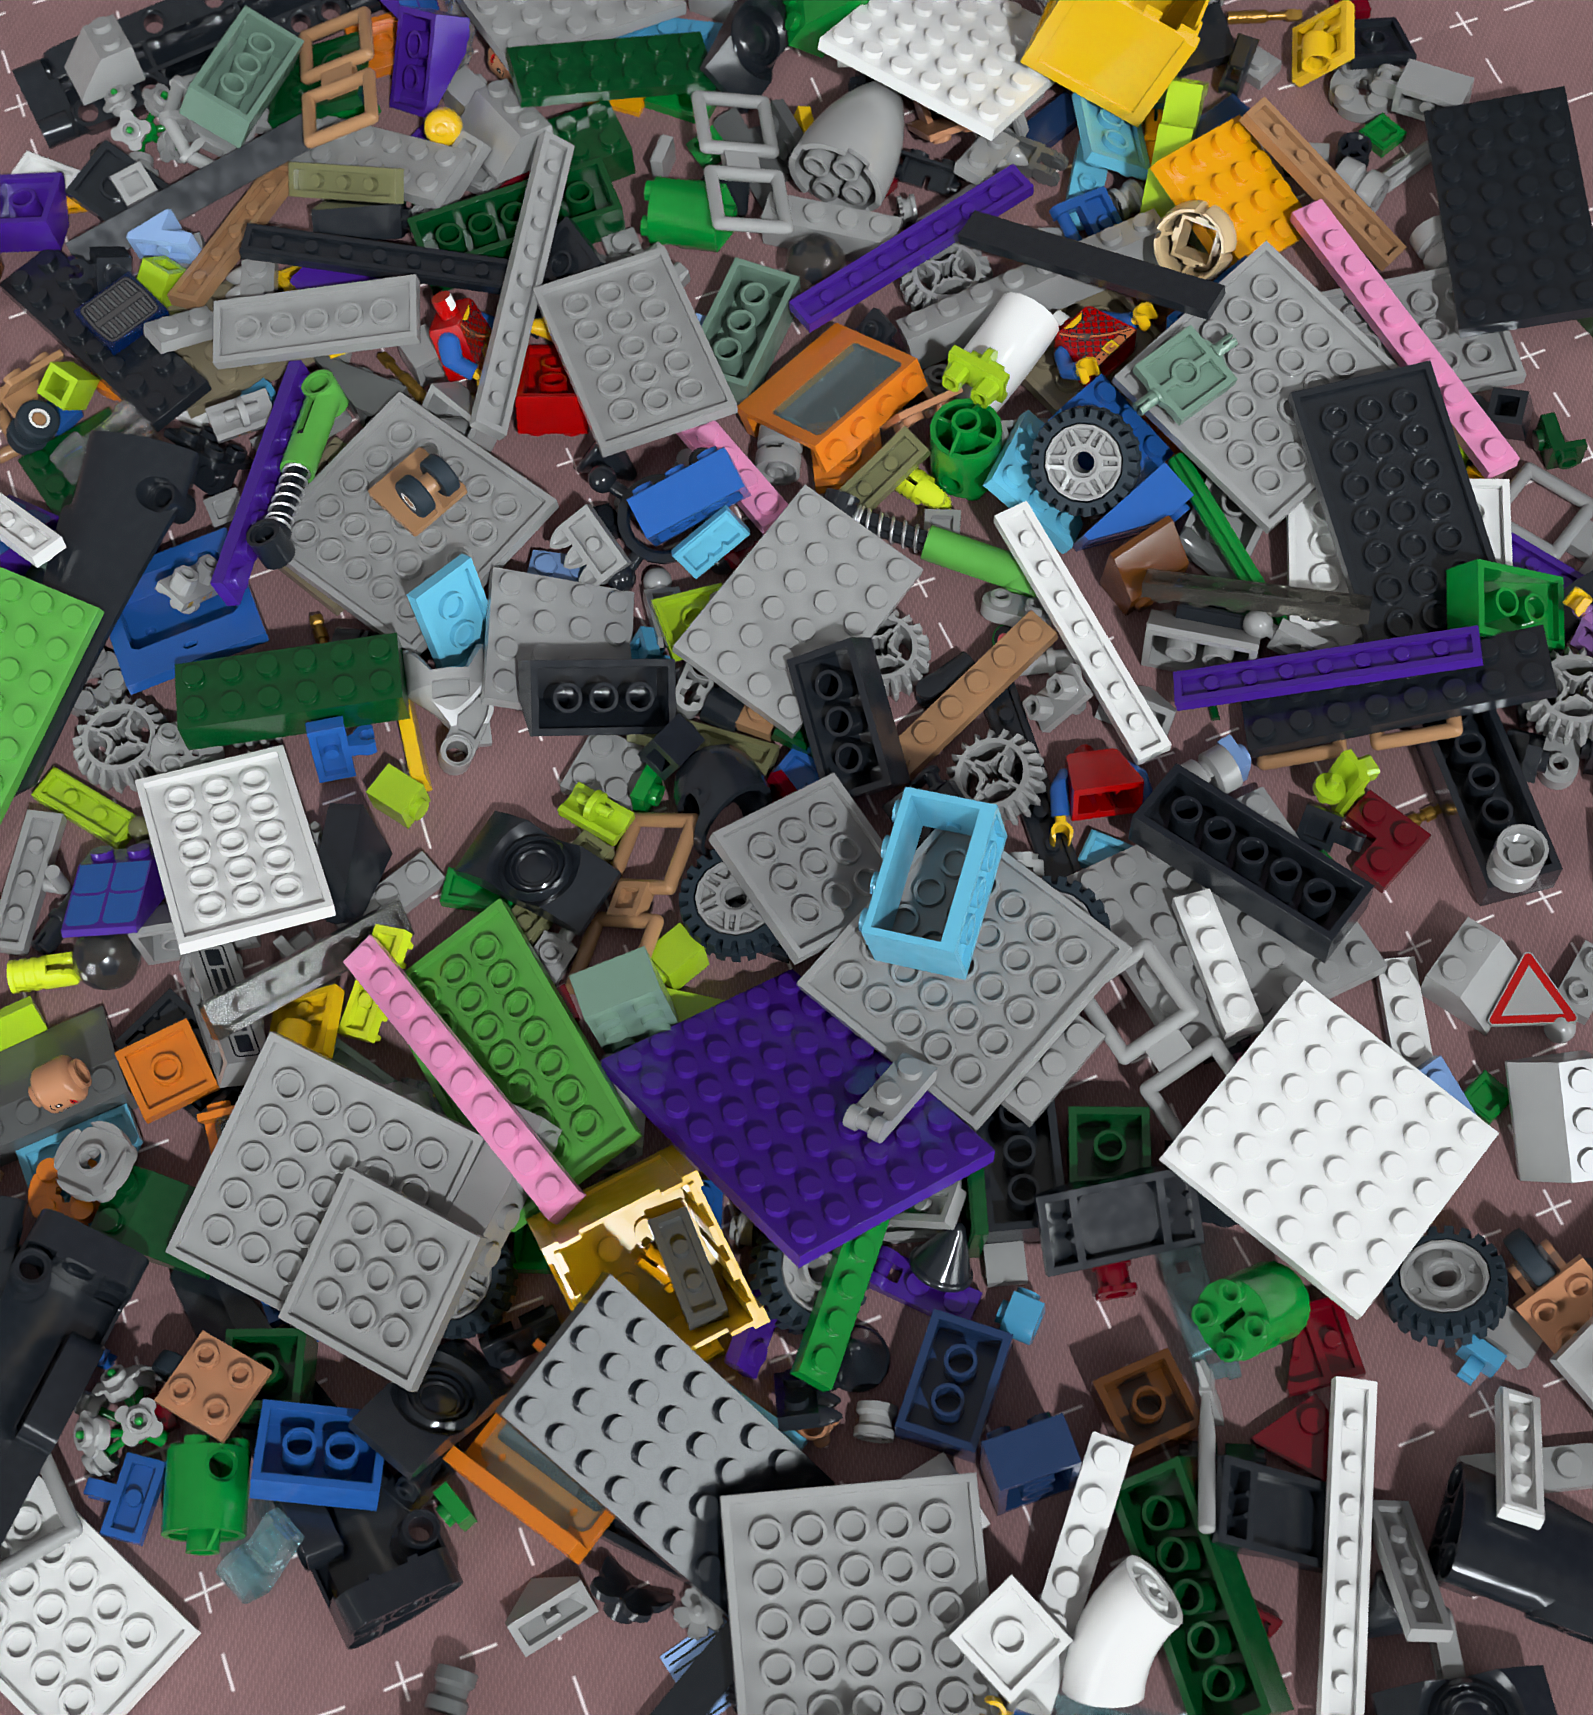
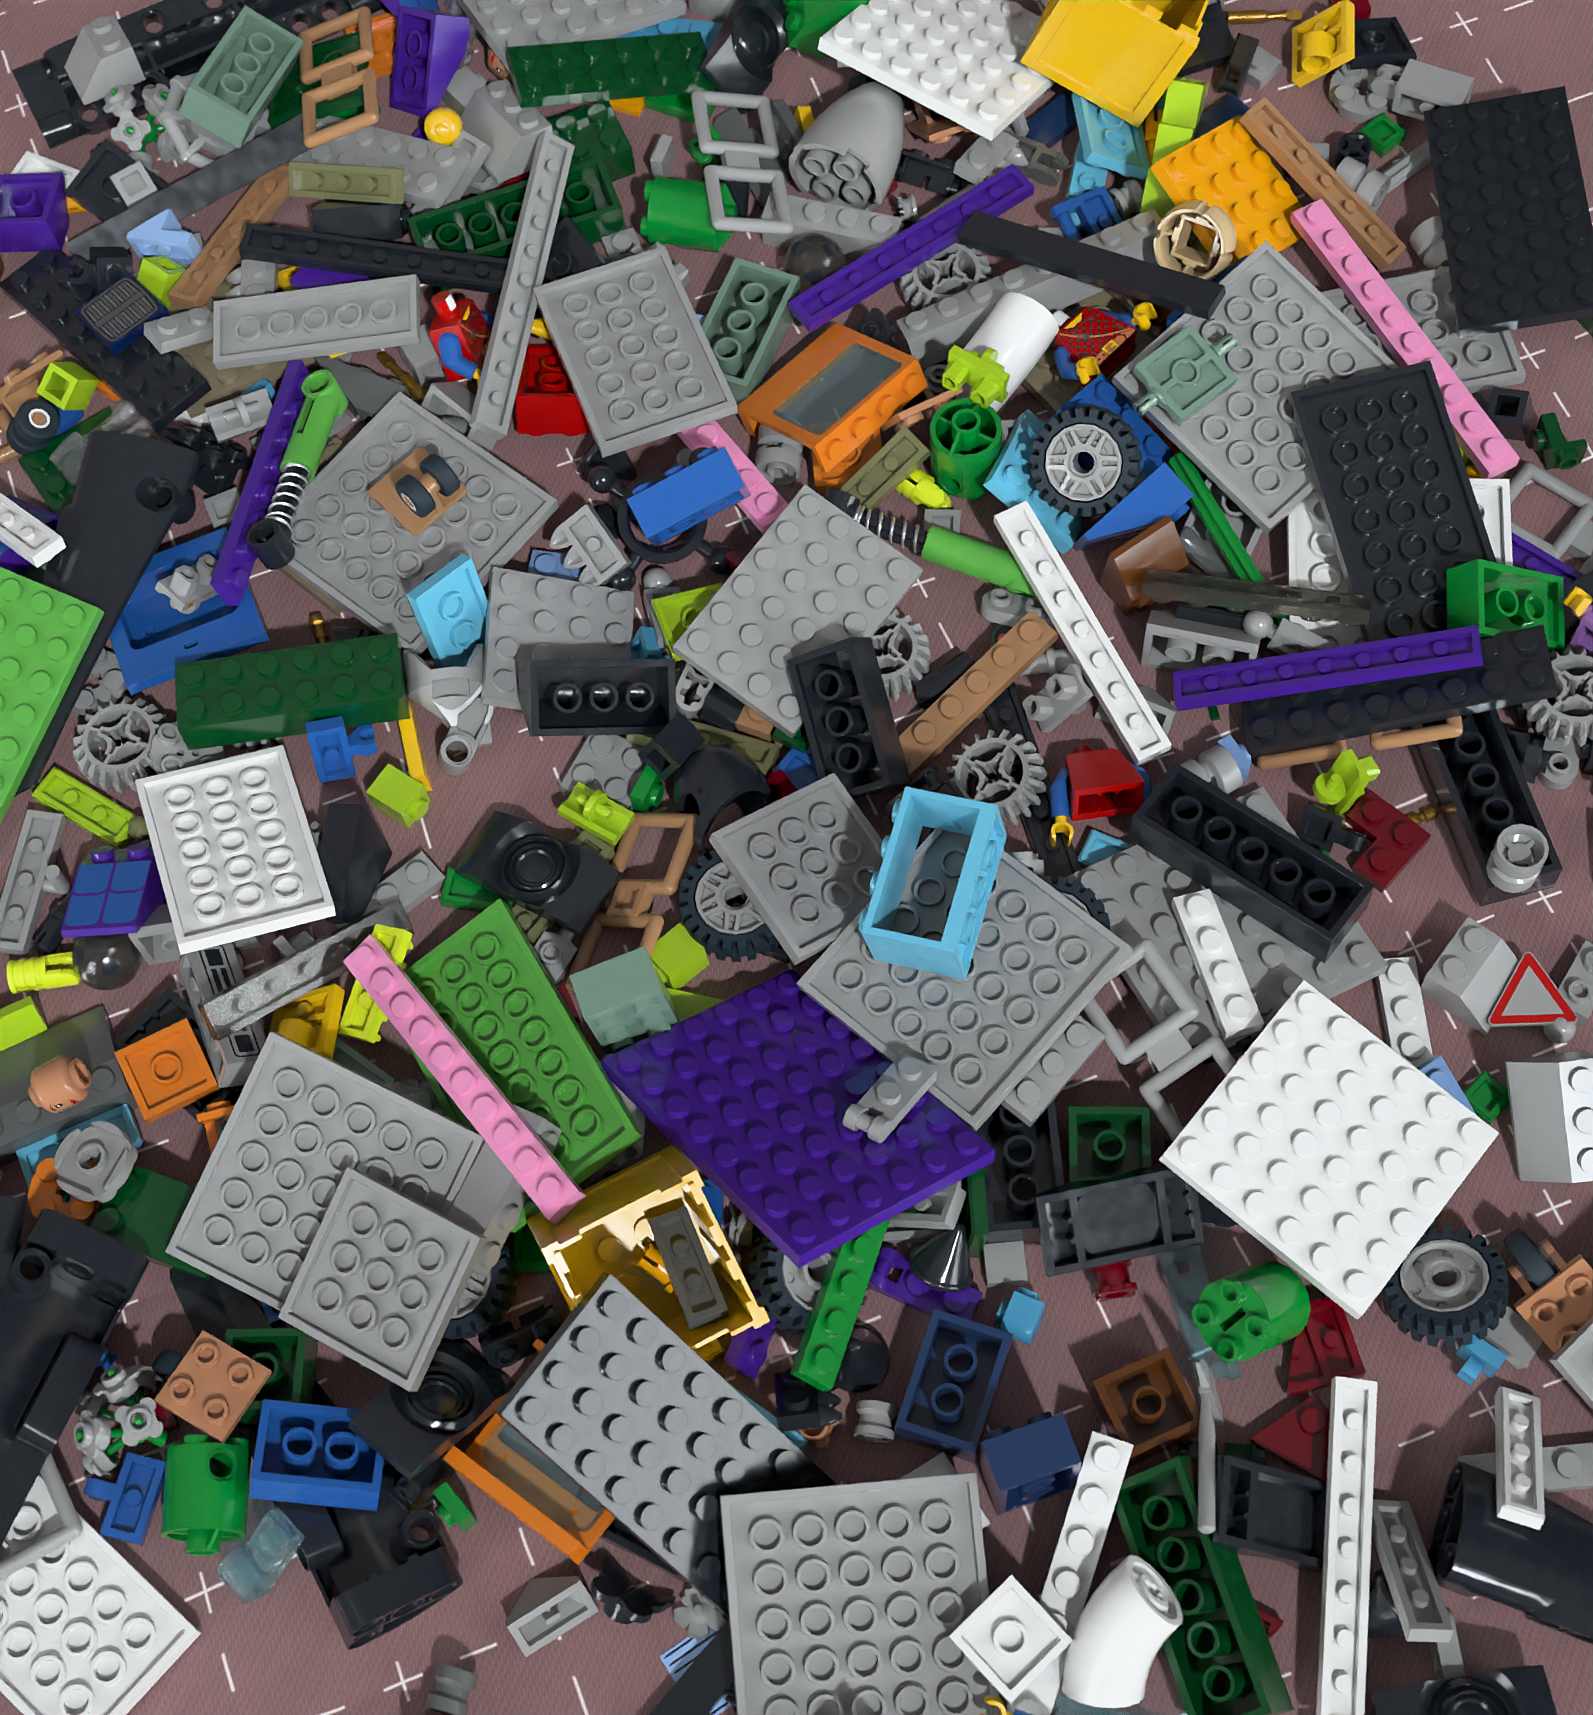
medium azure plate [671,505,750,579] -> none

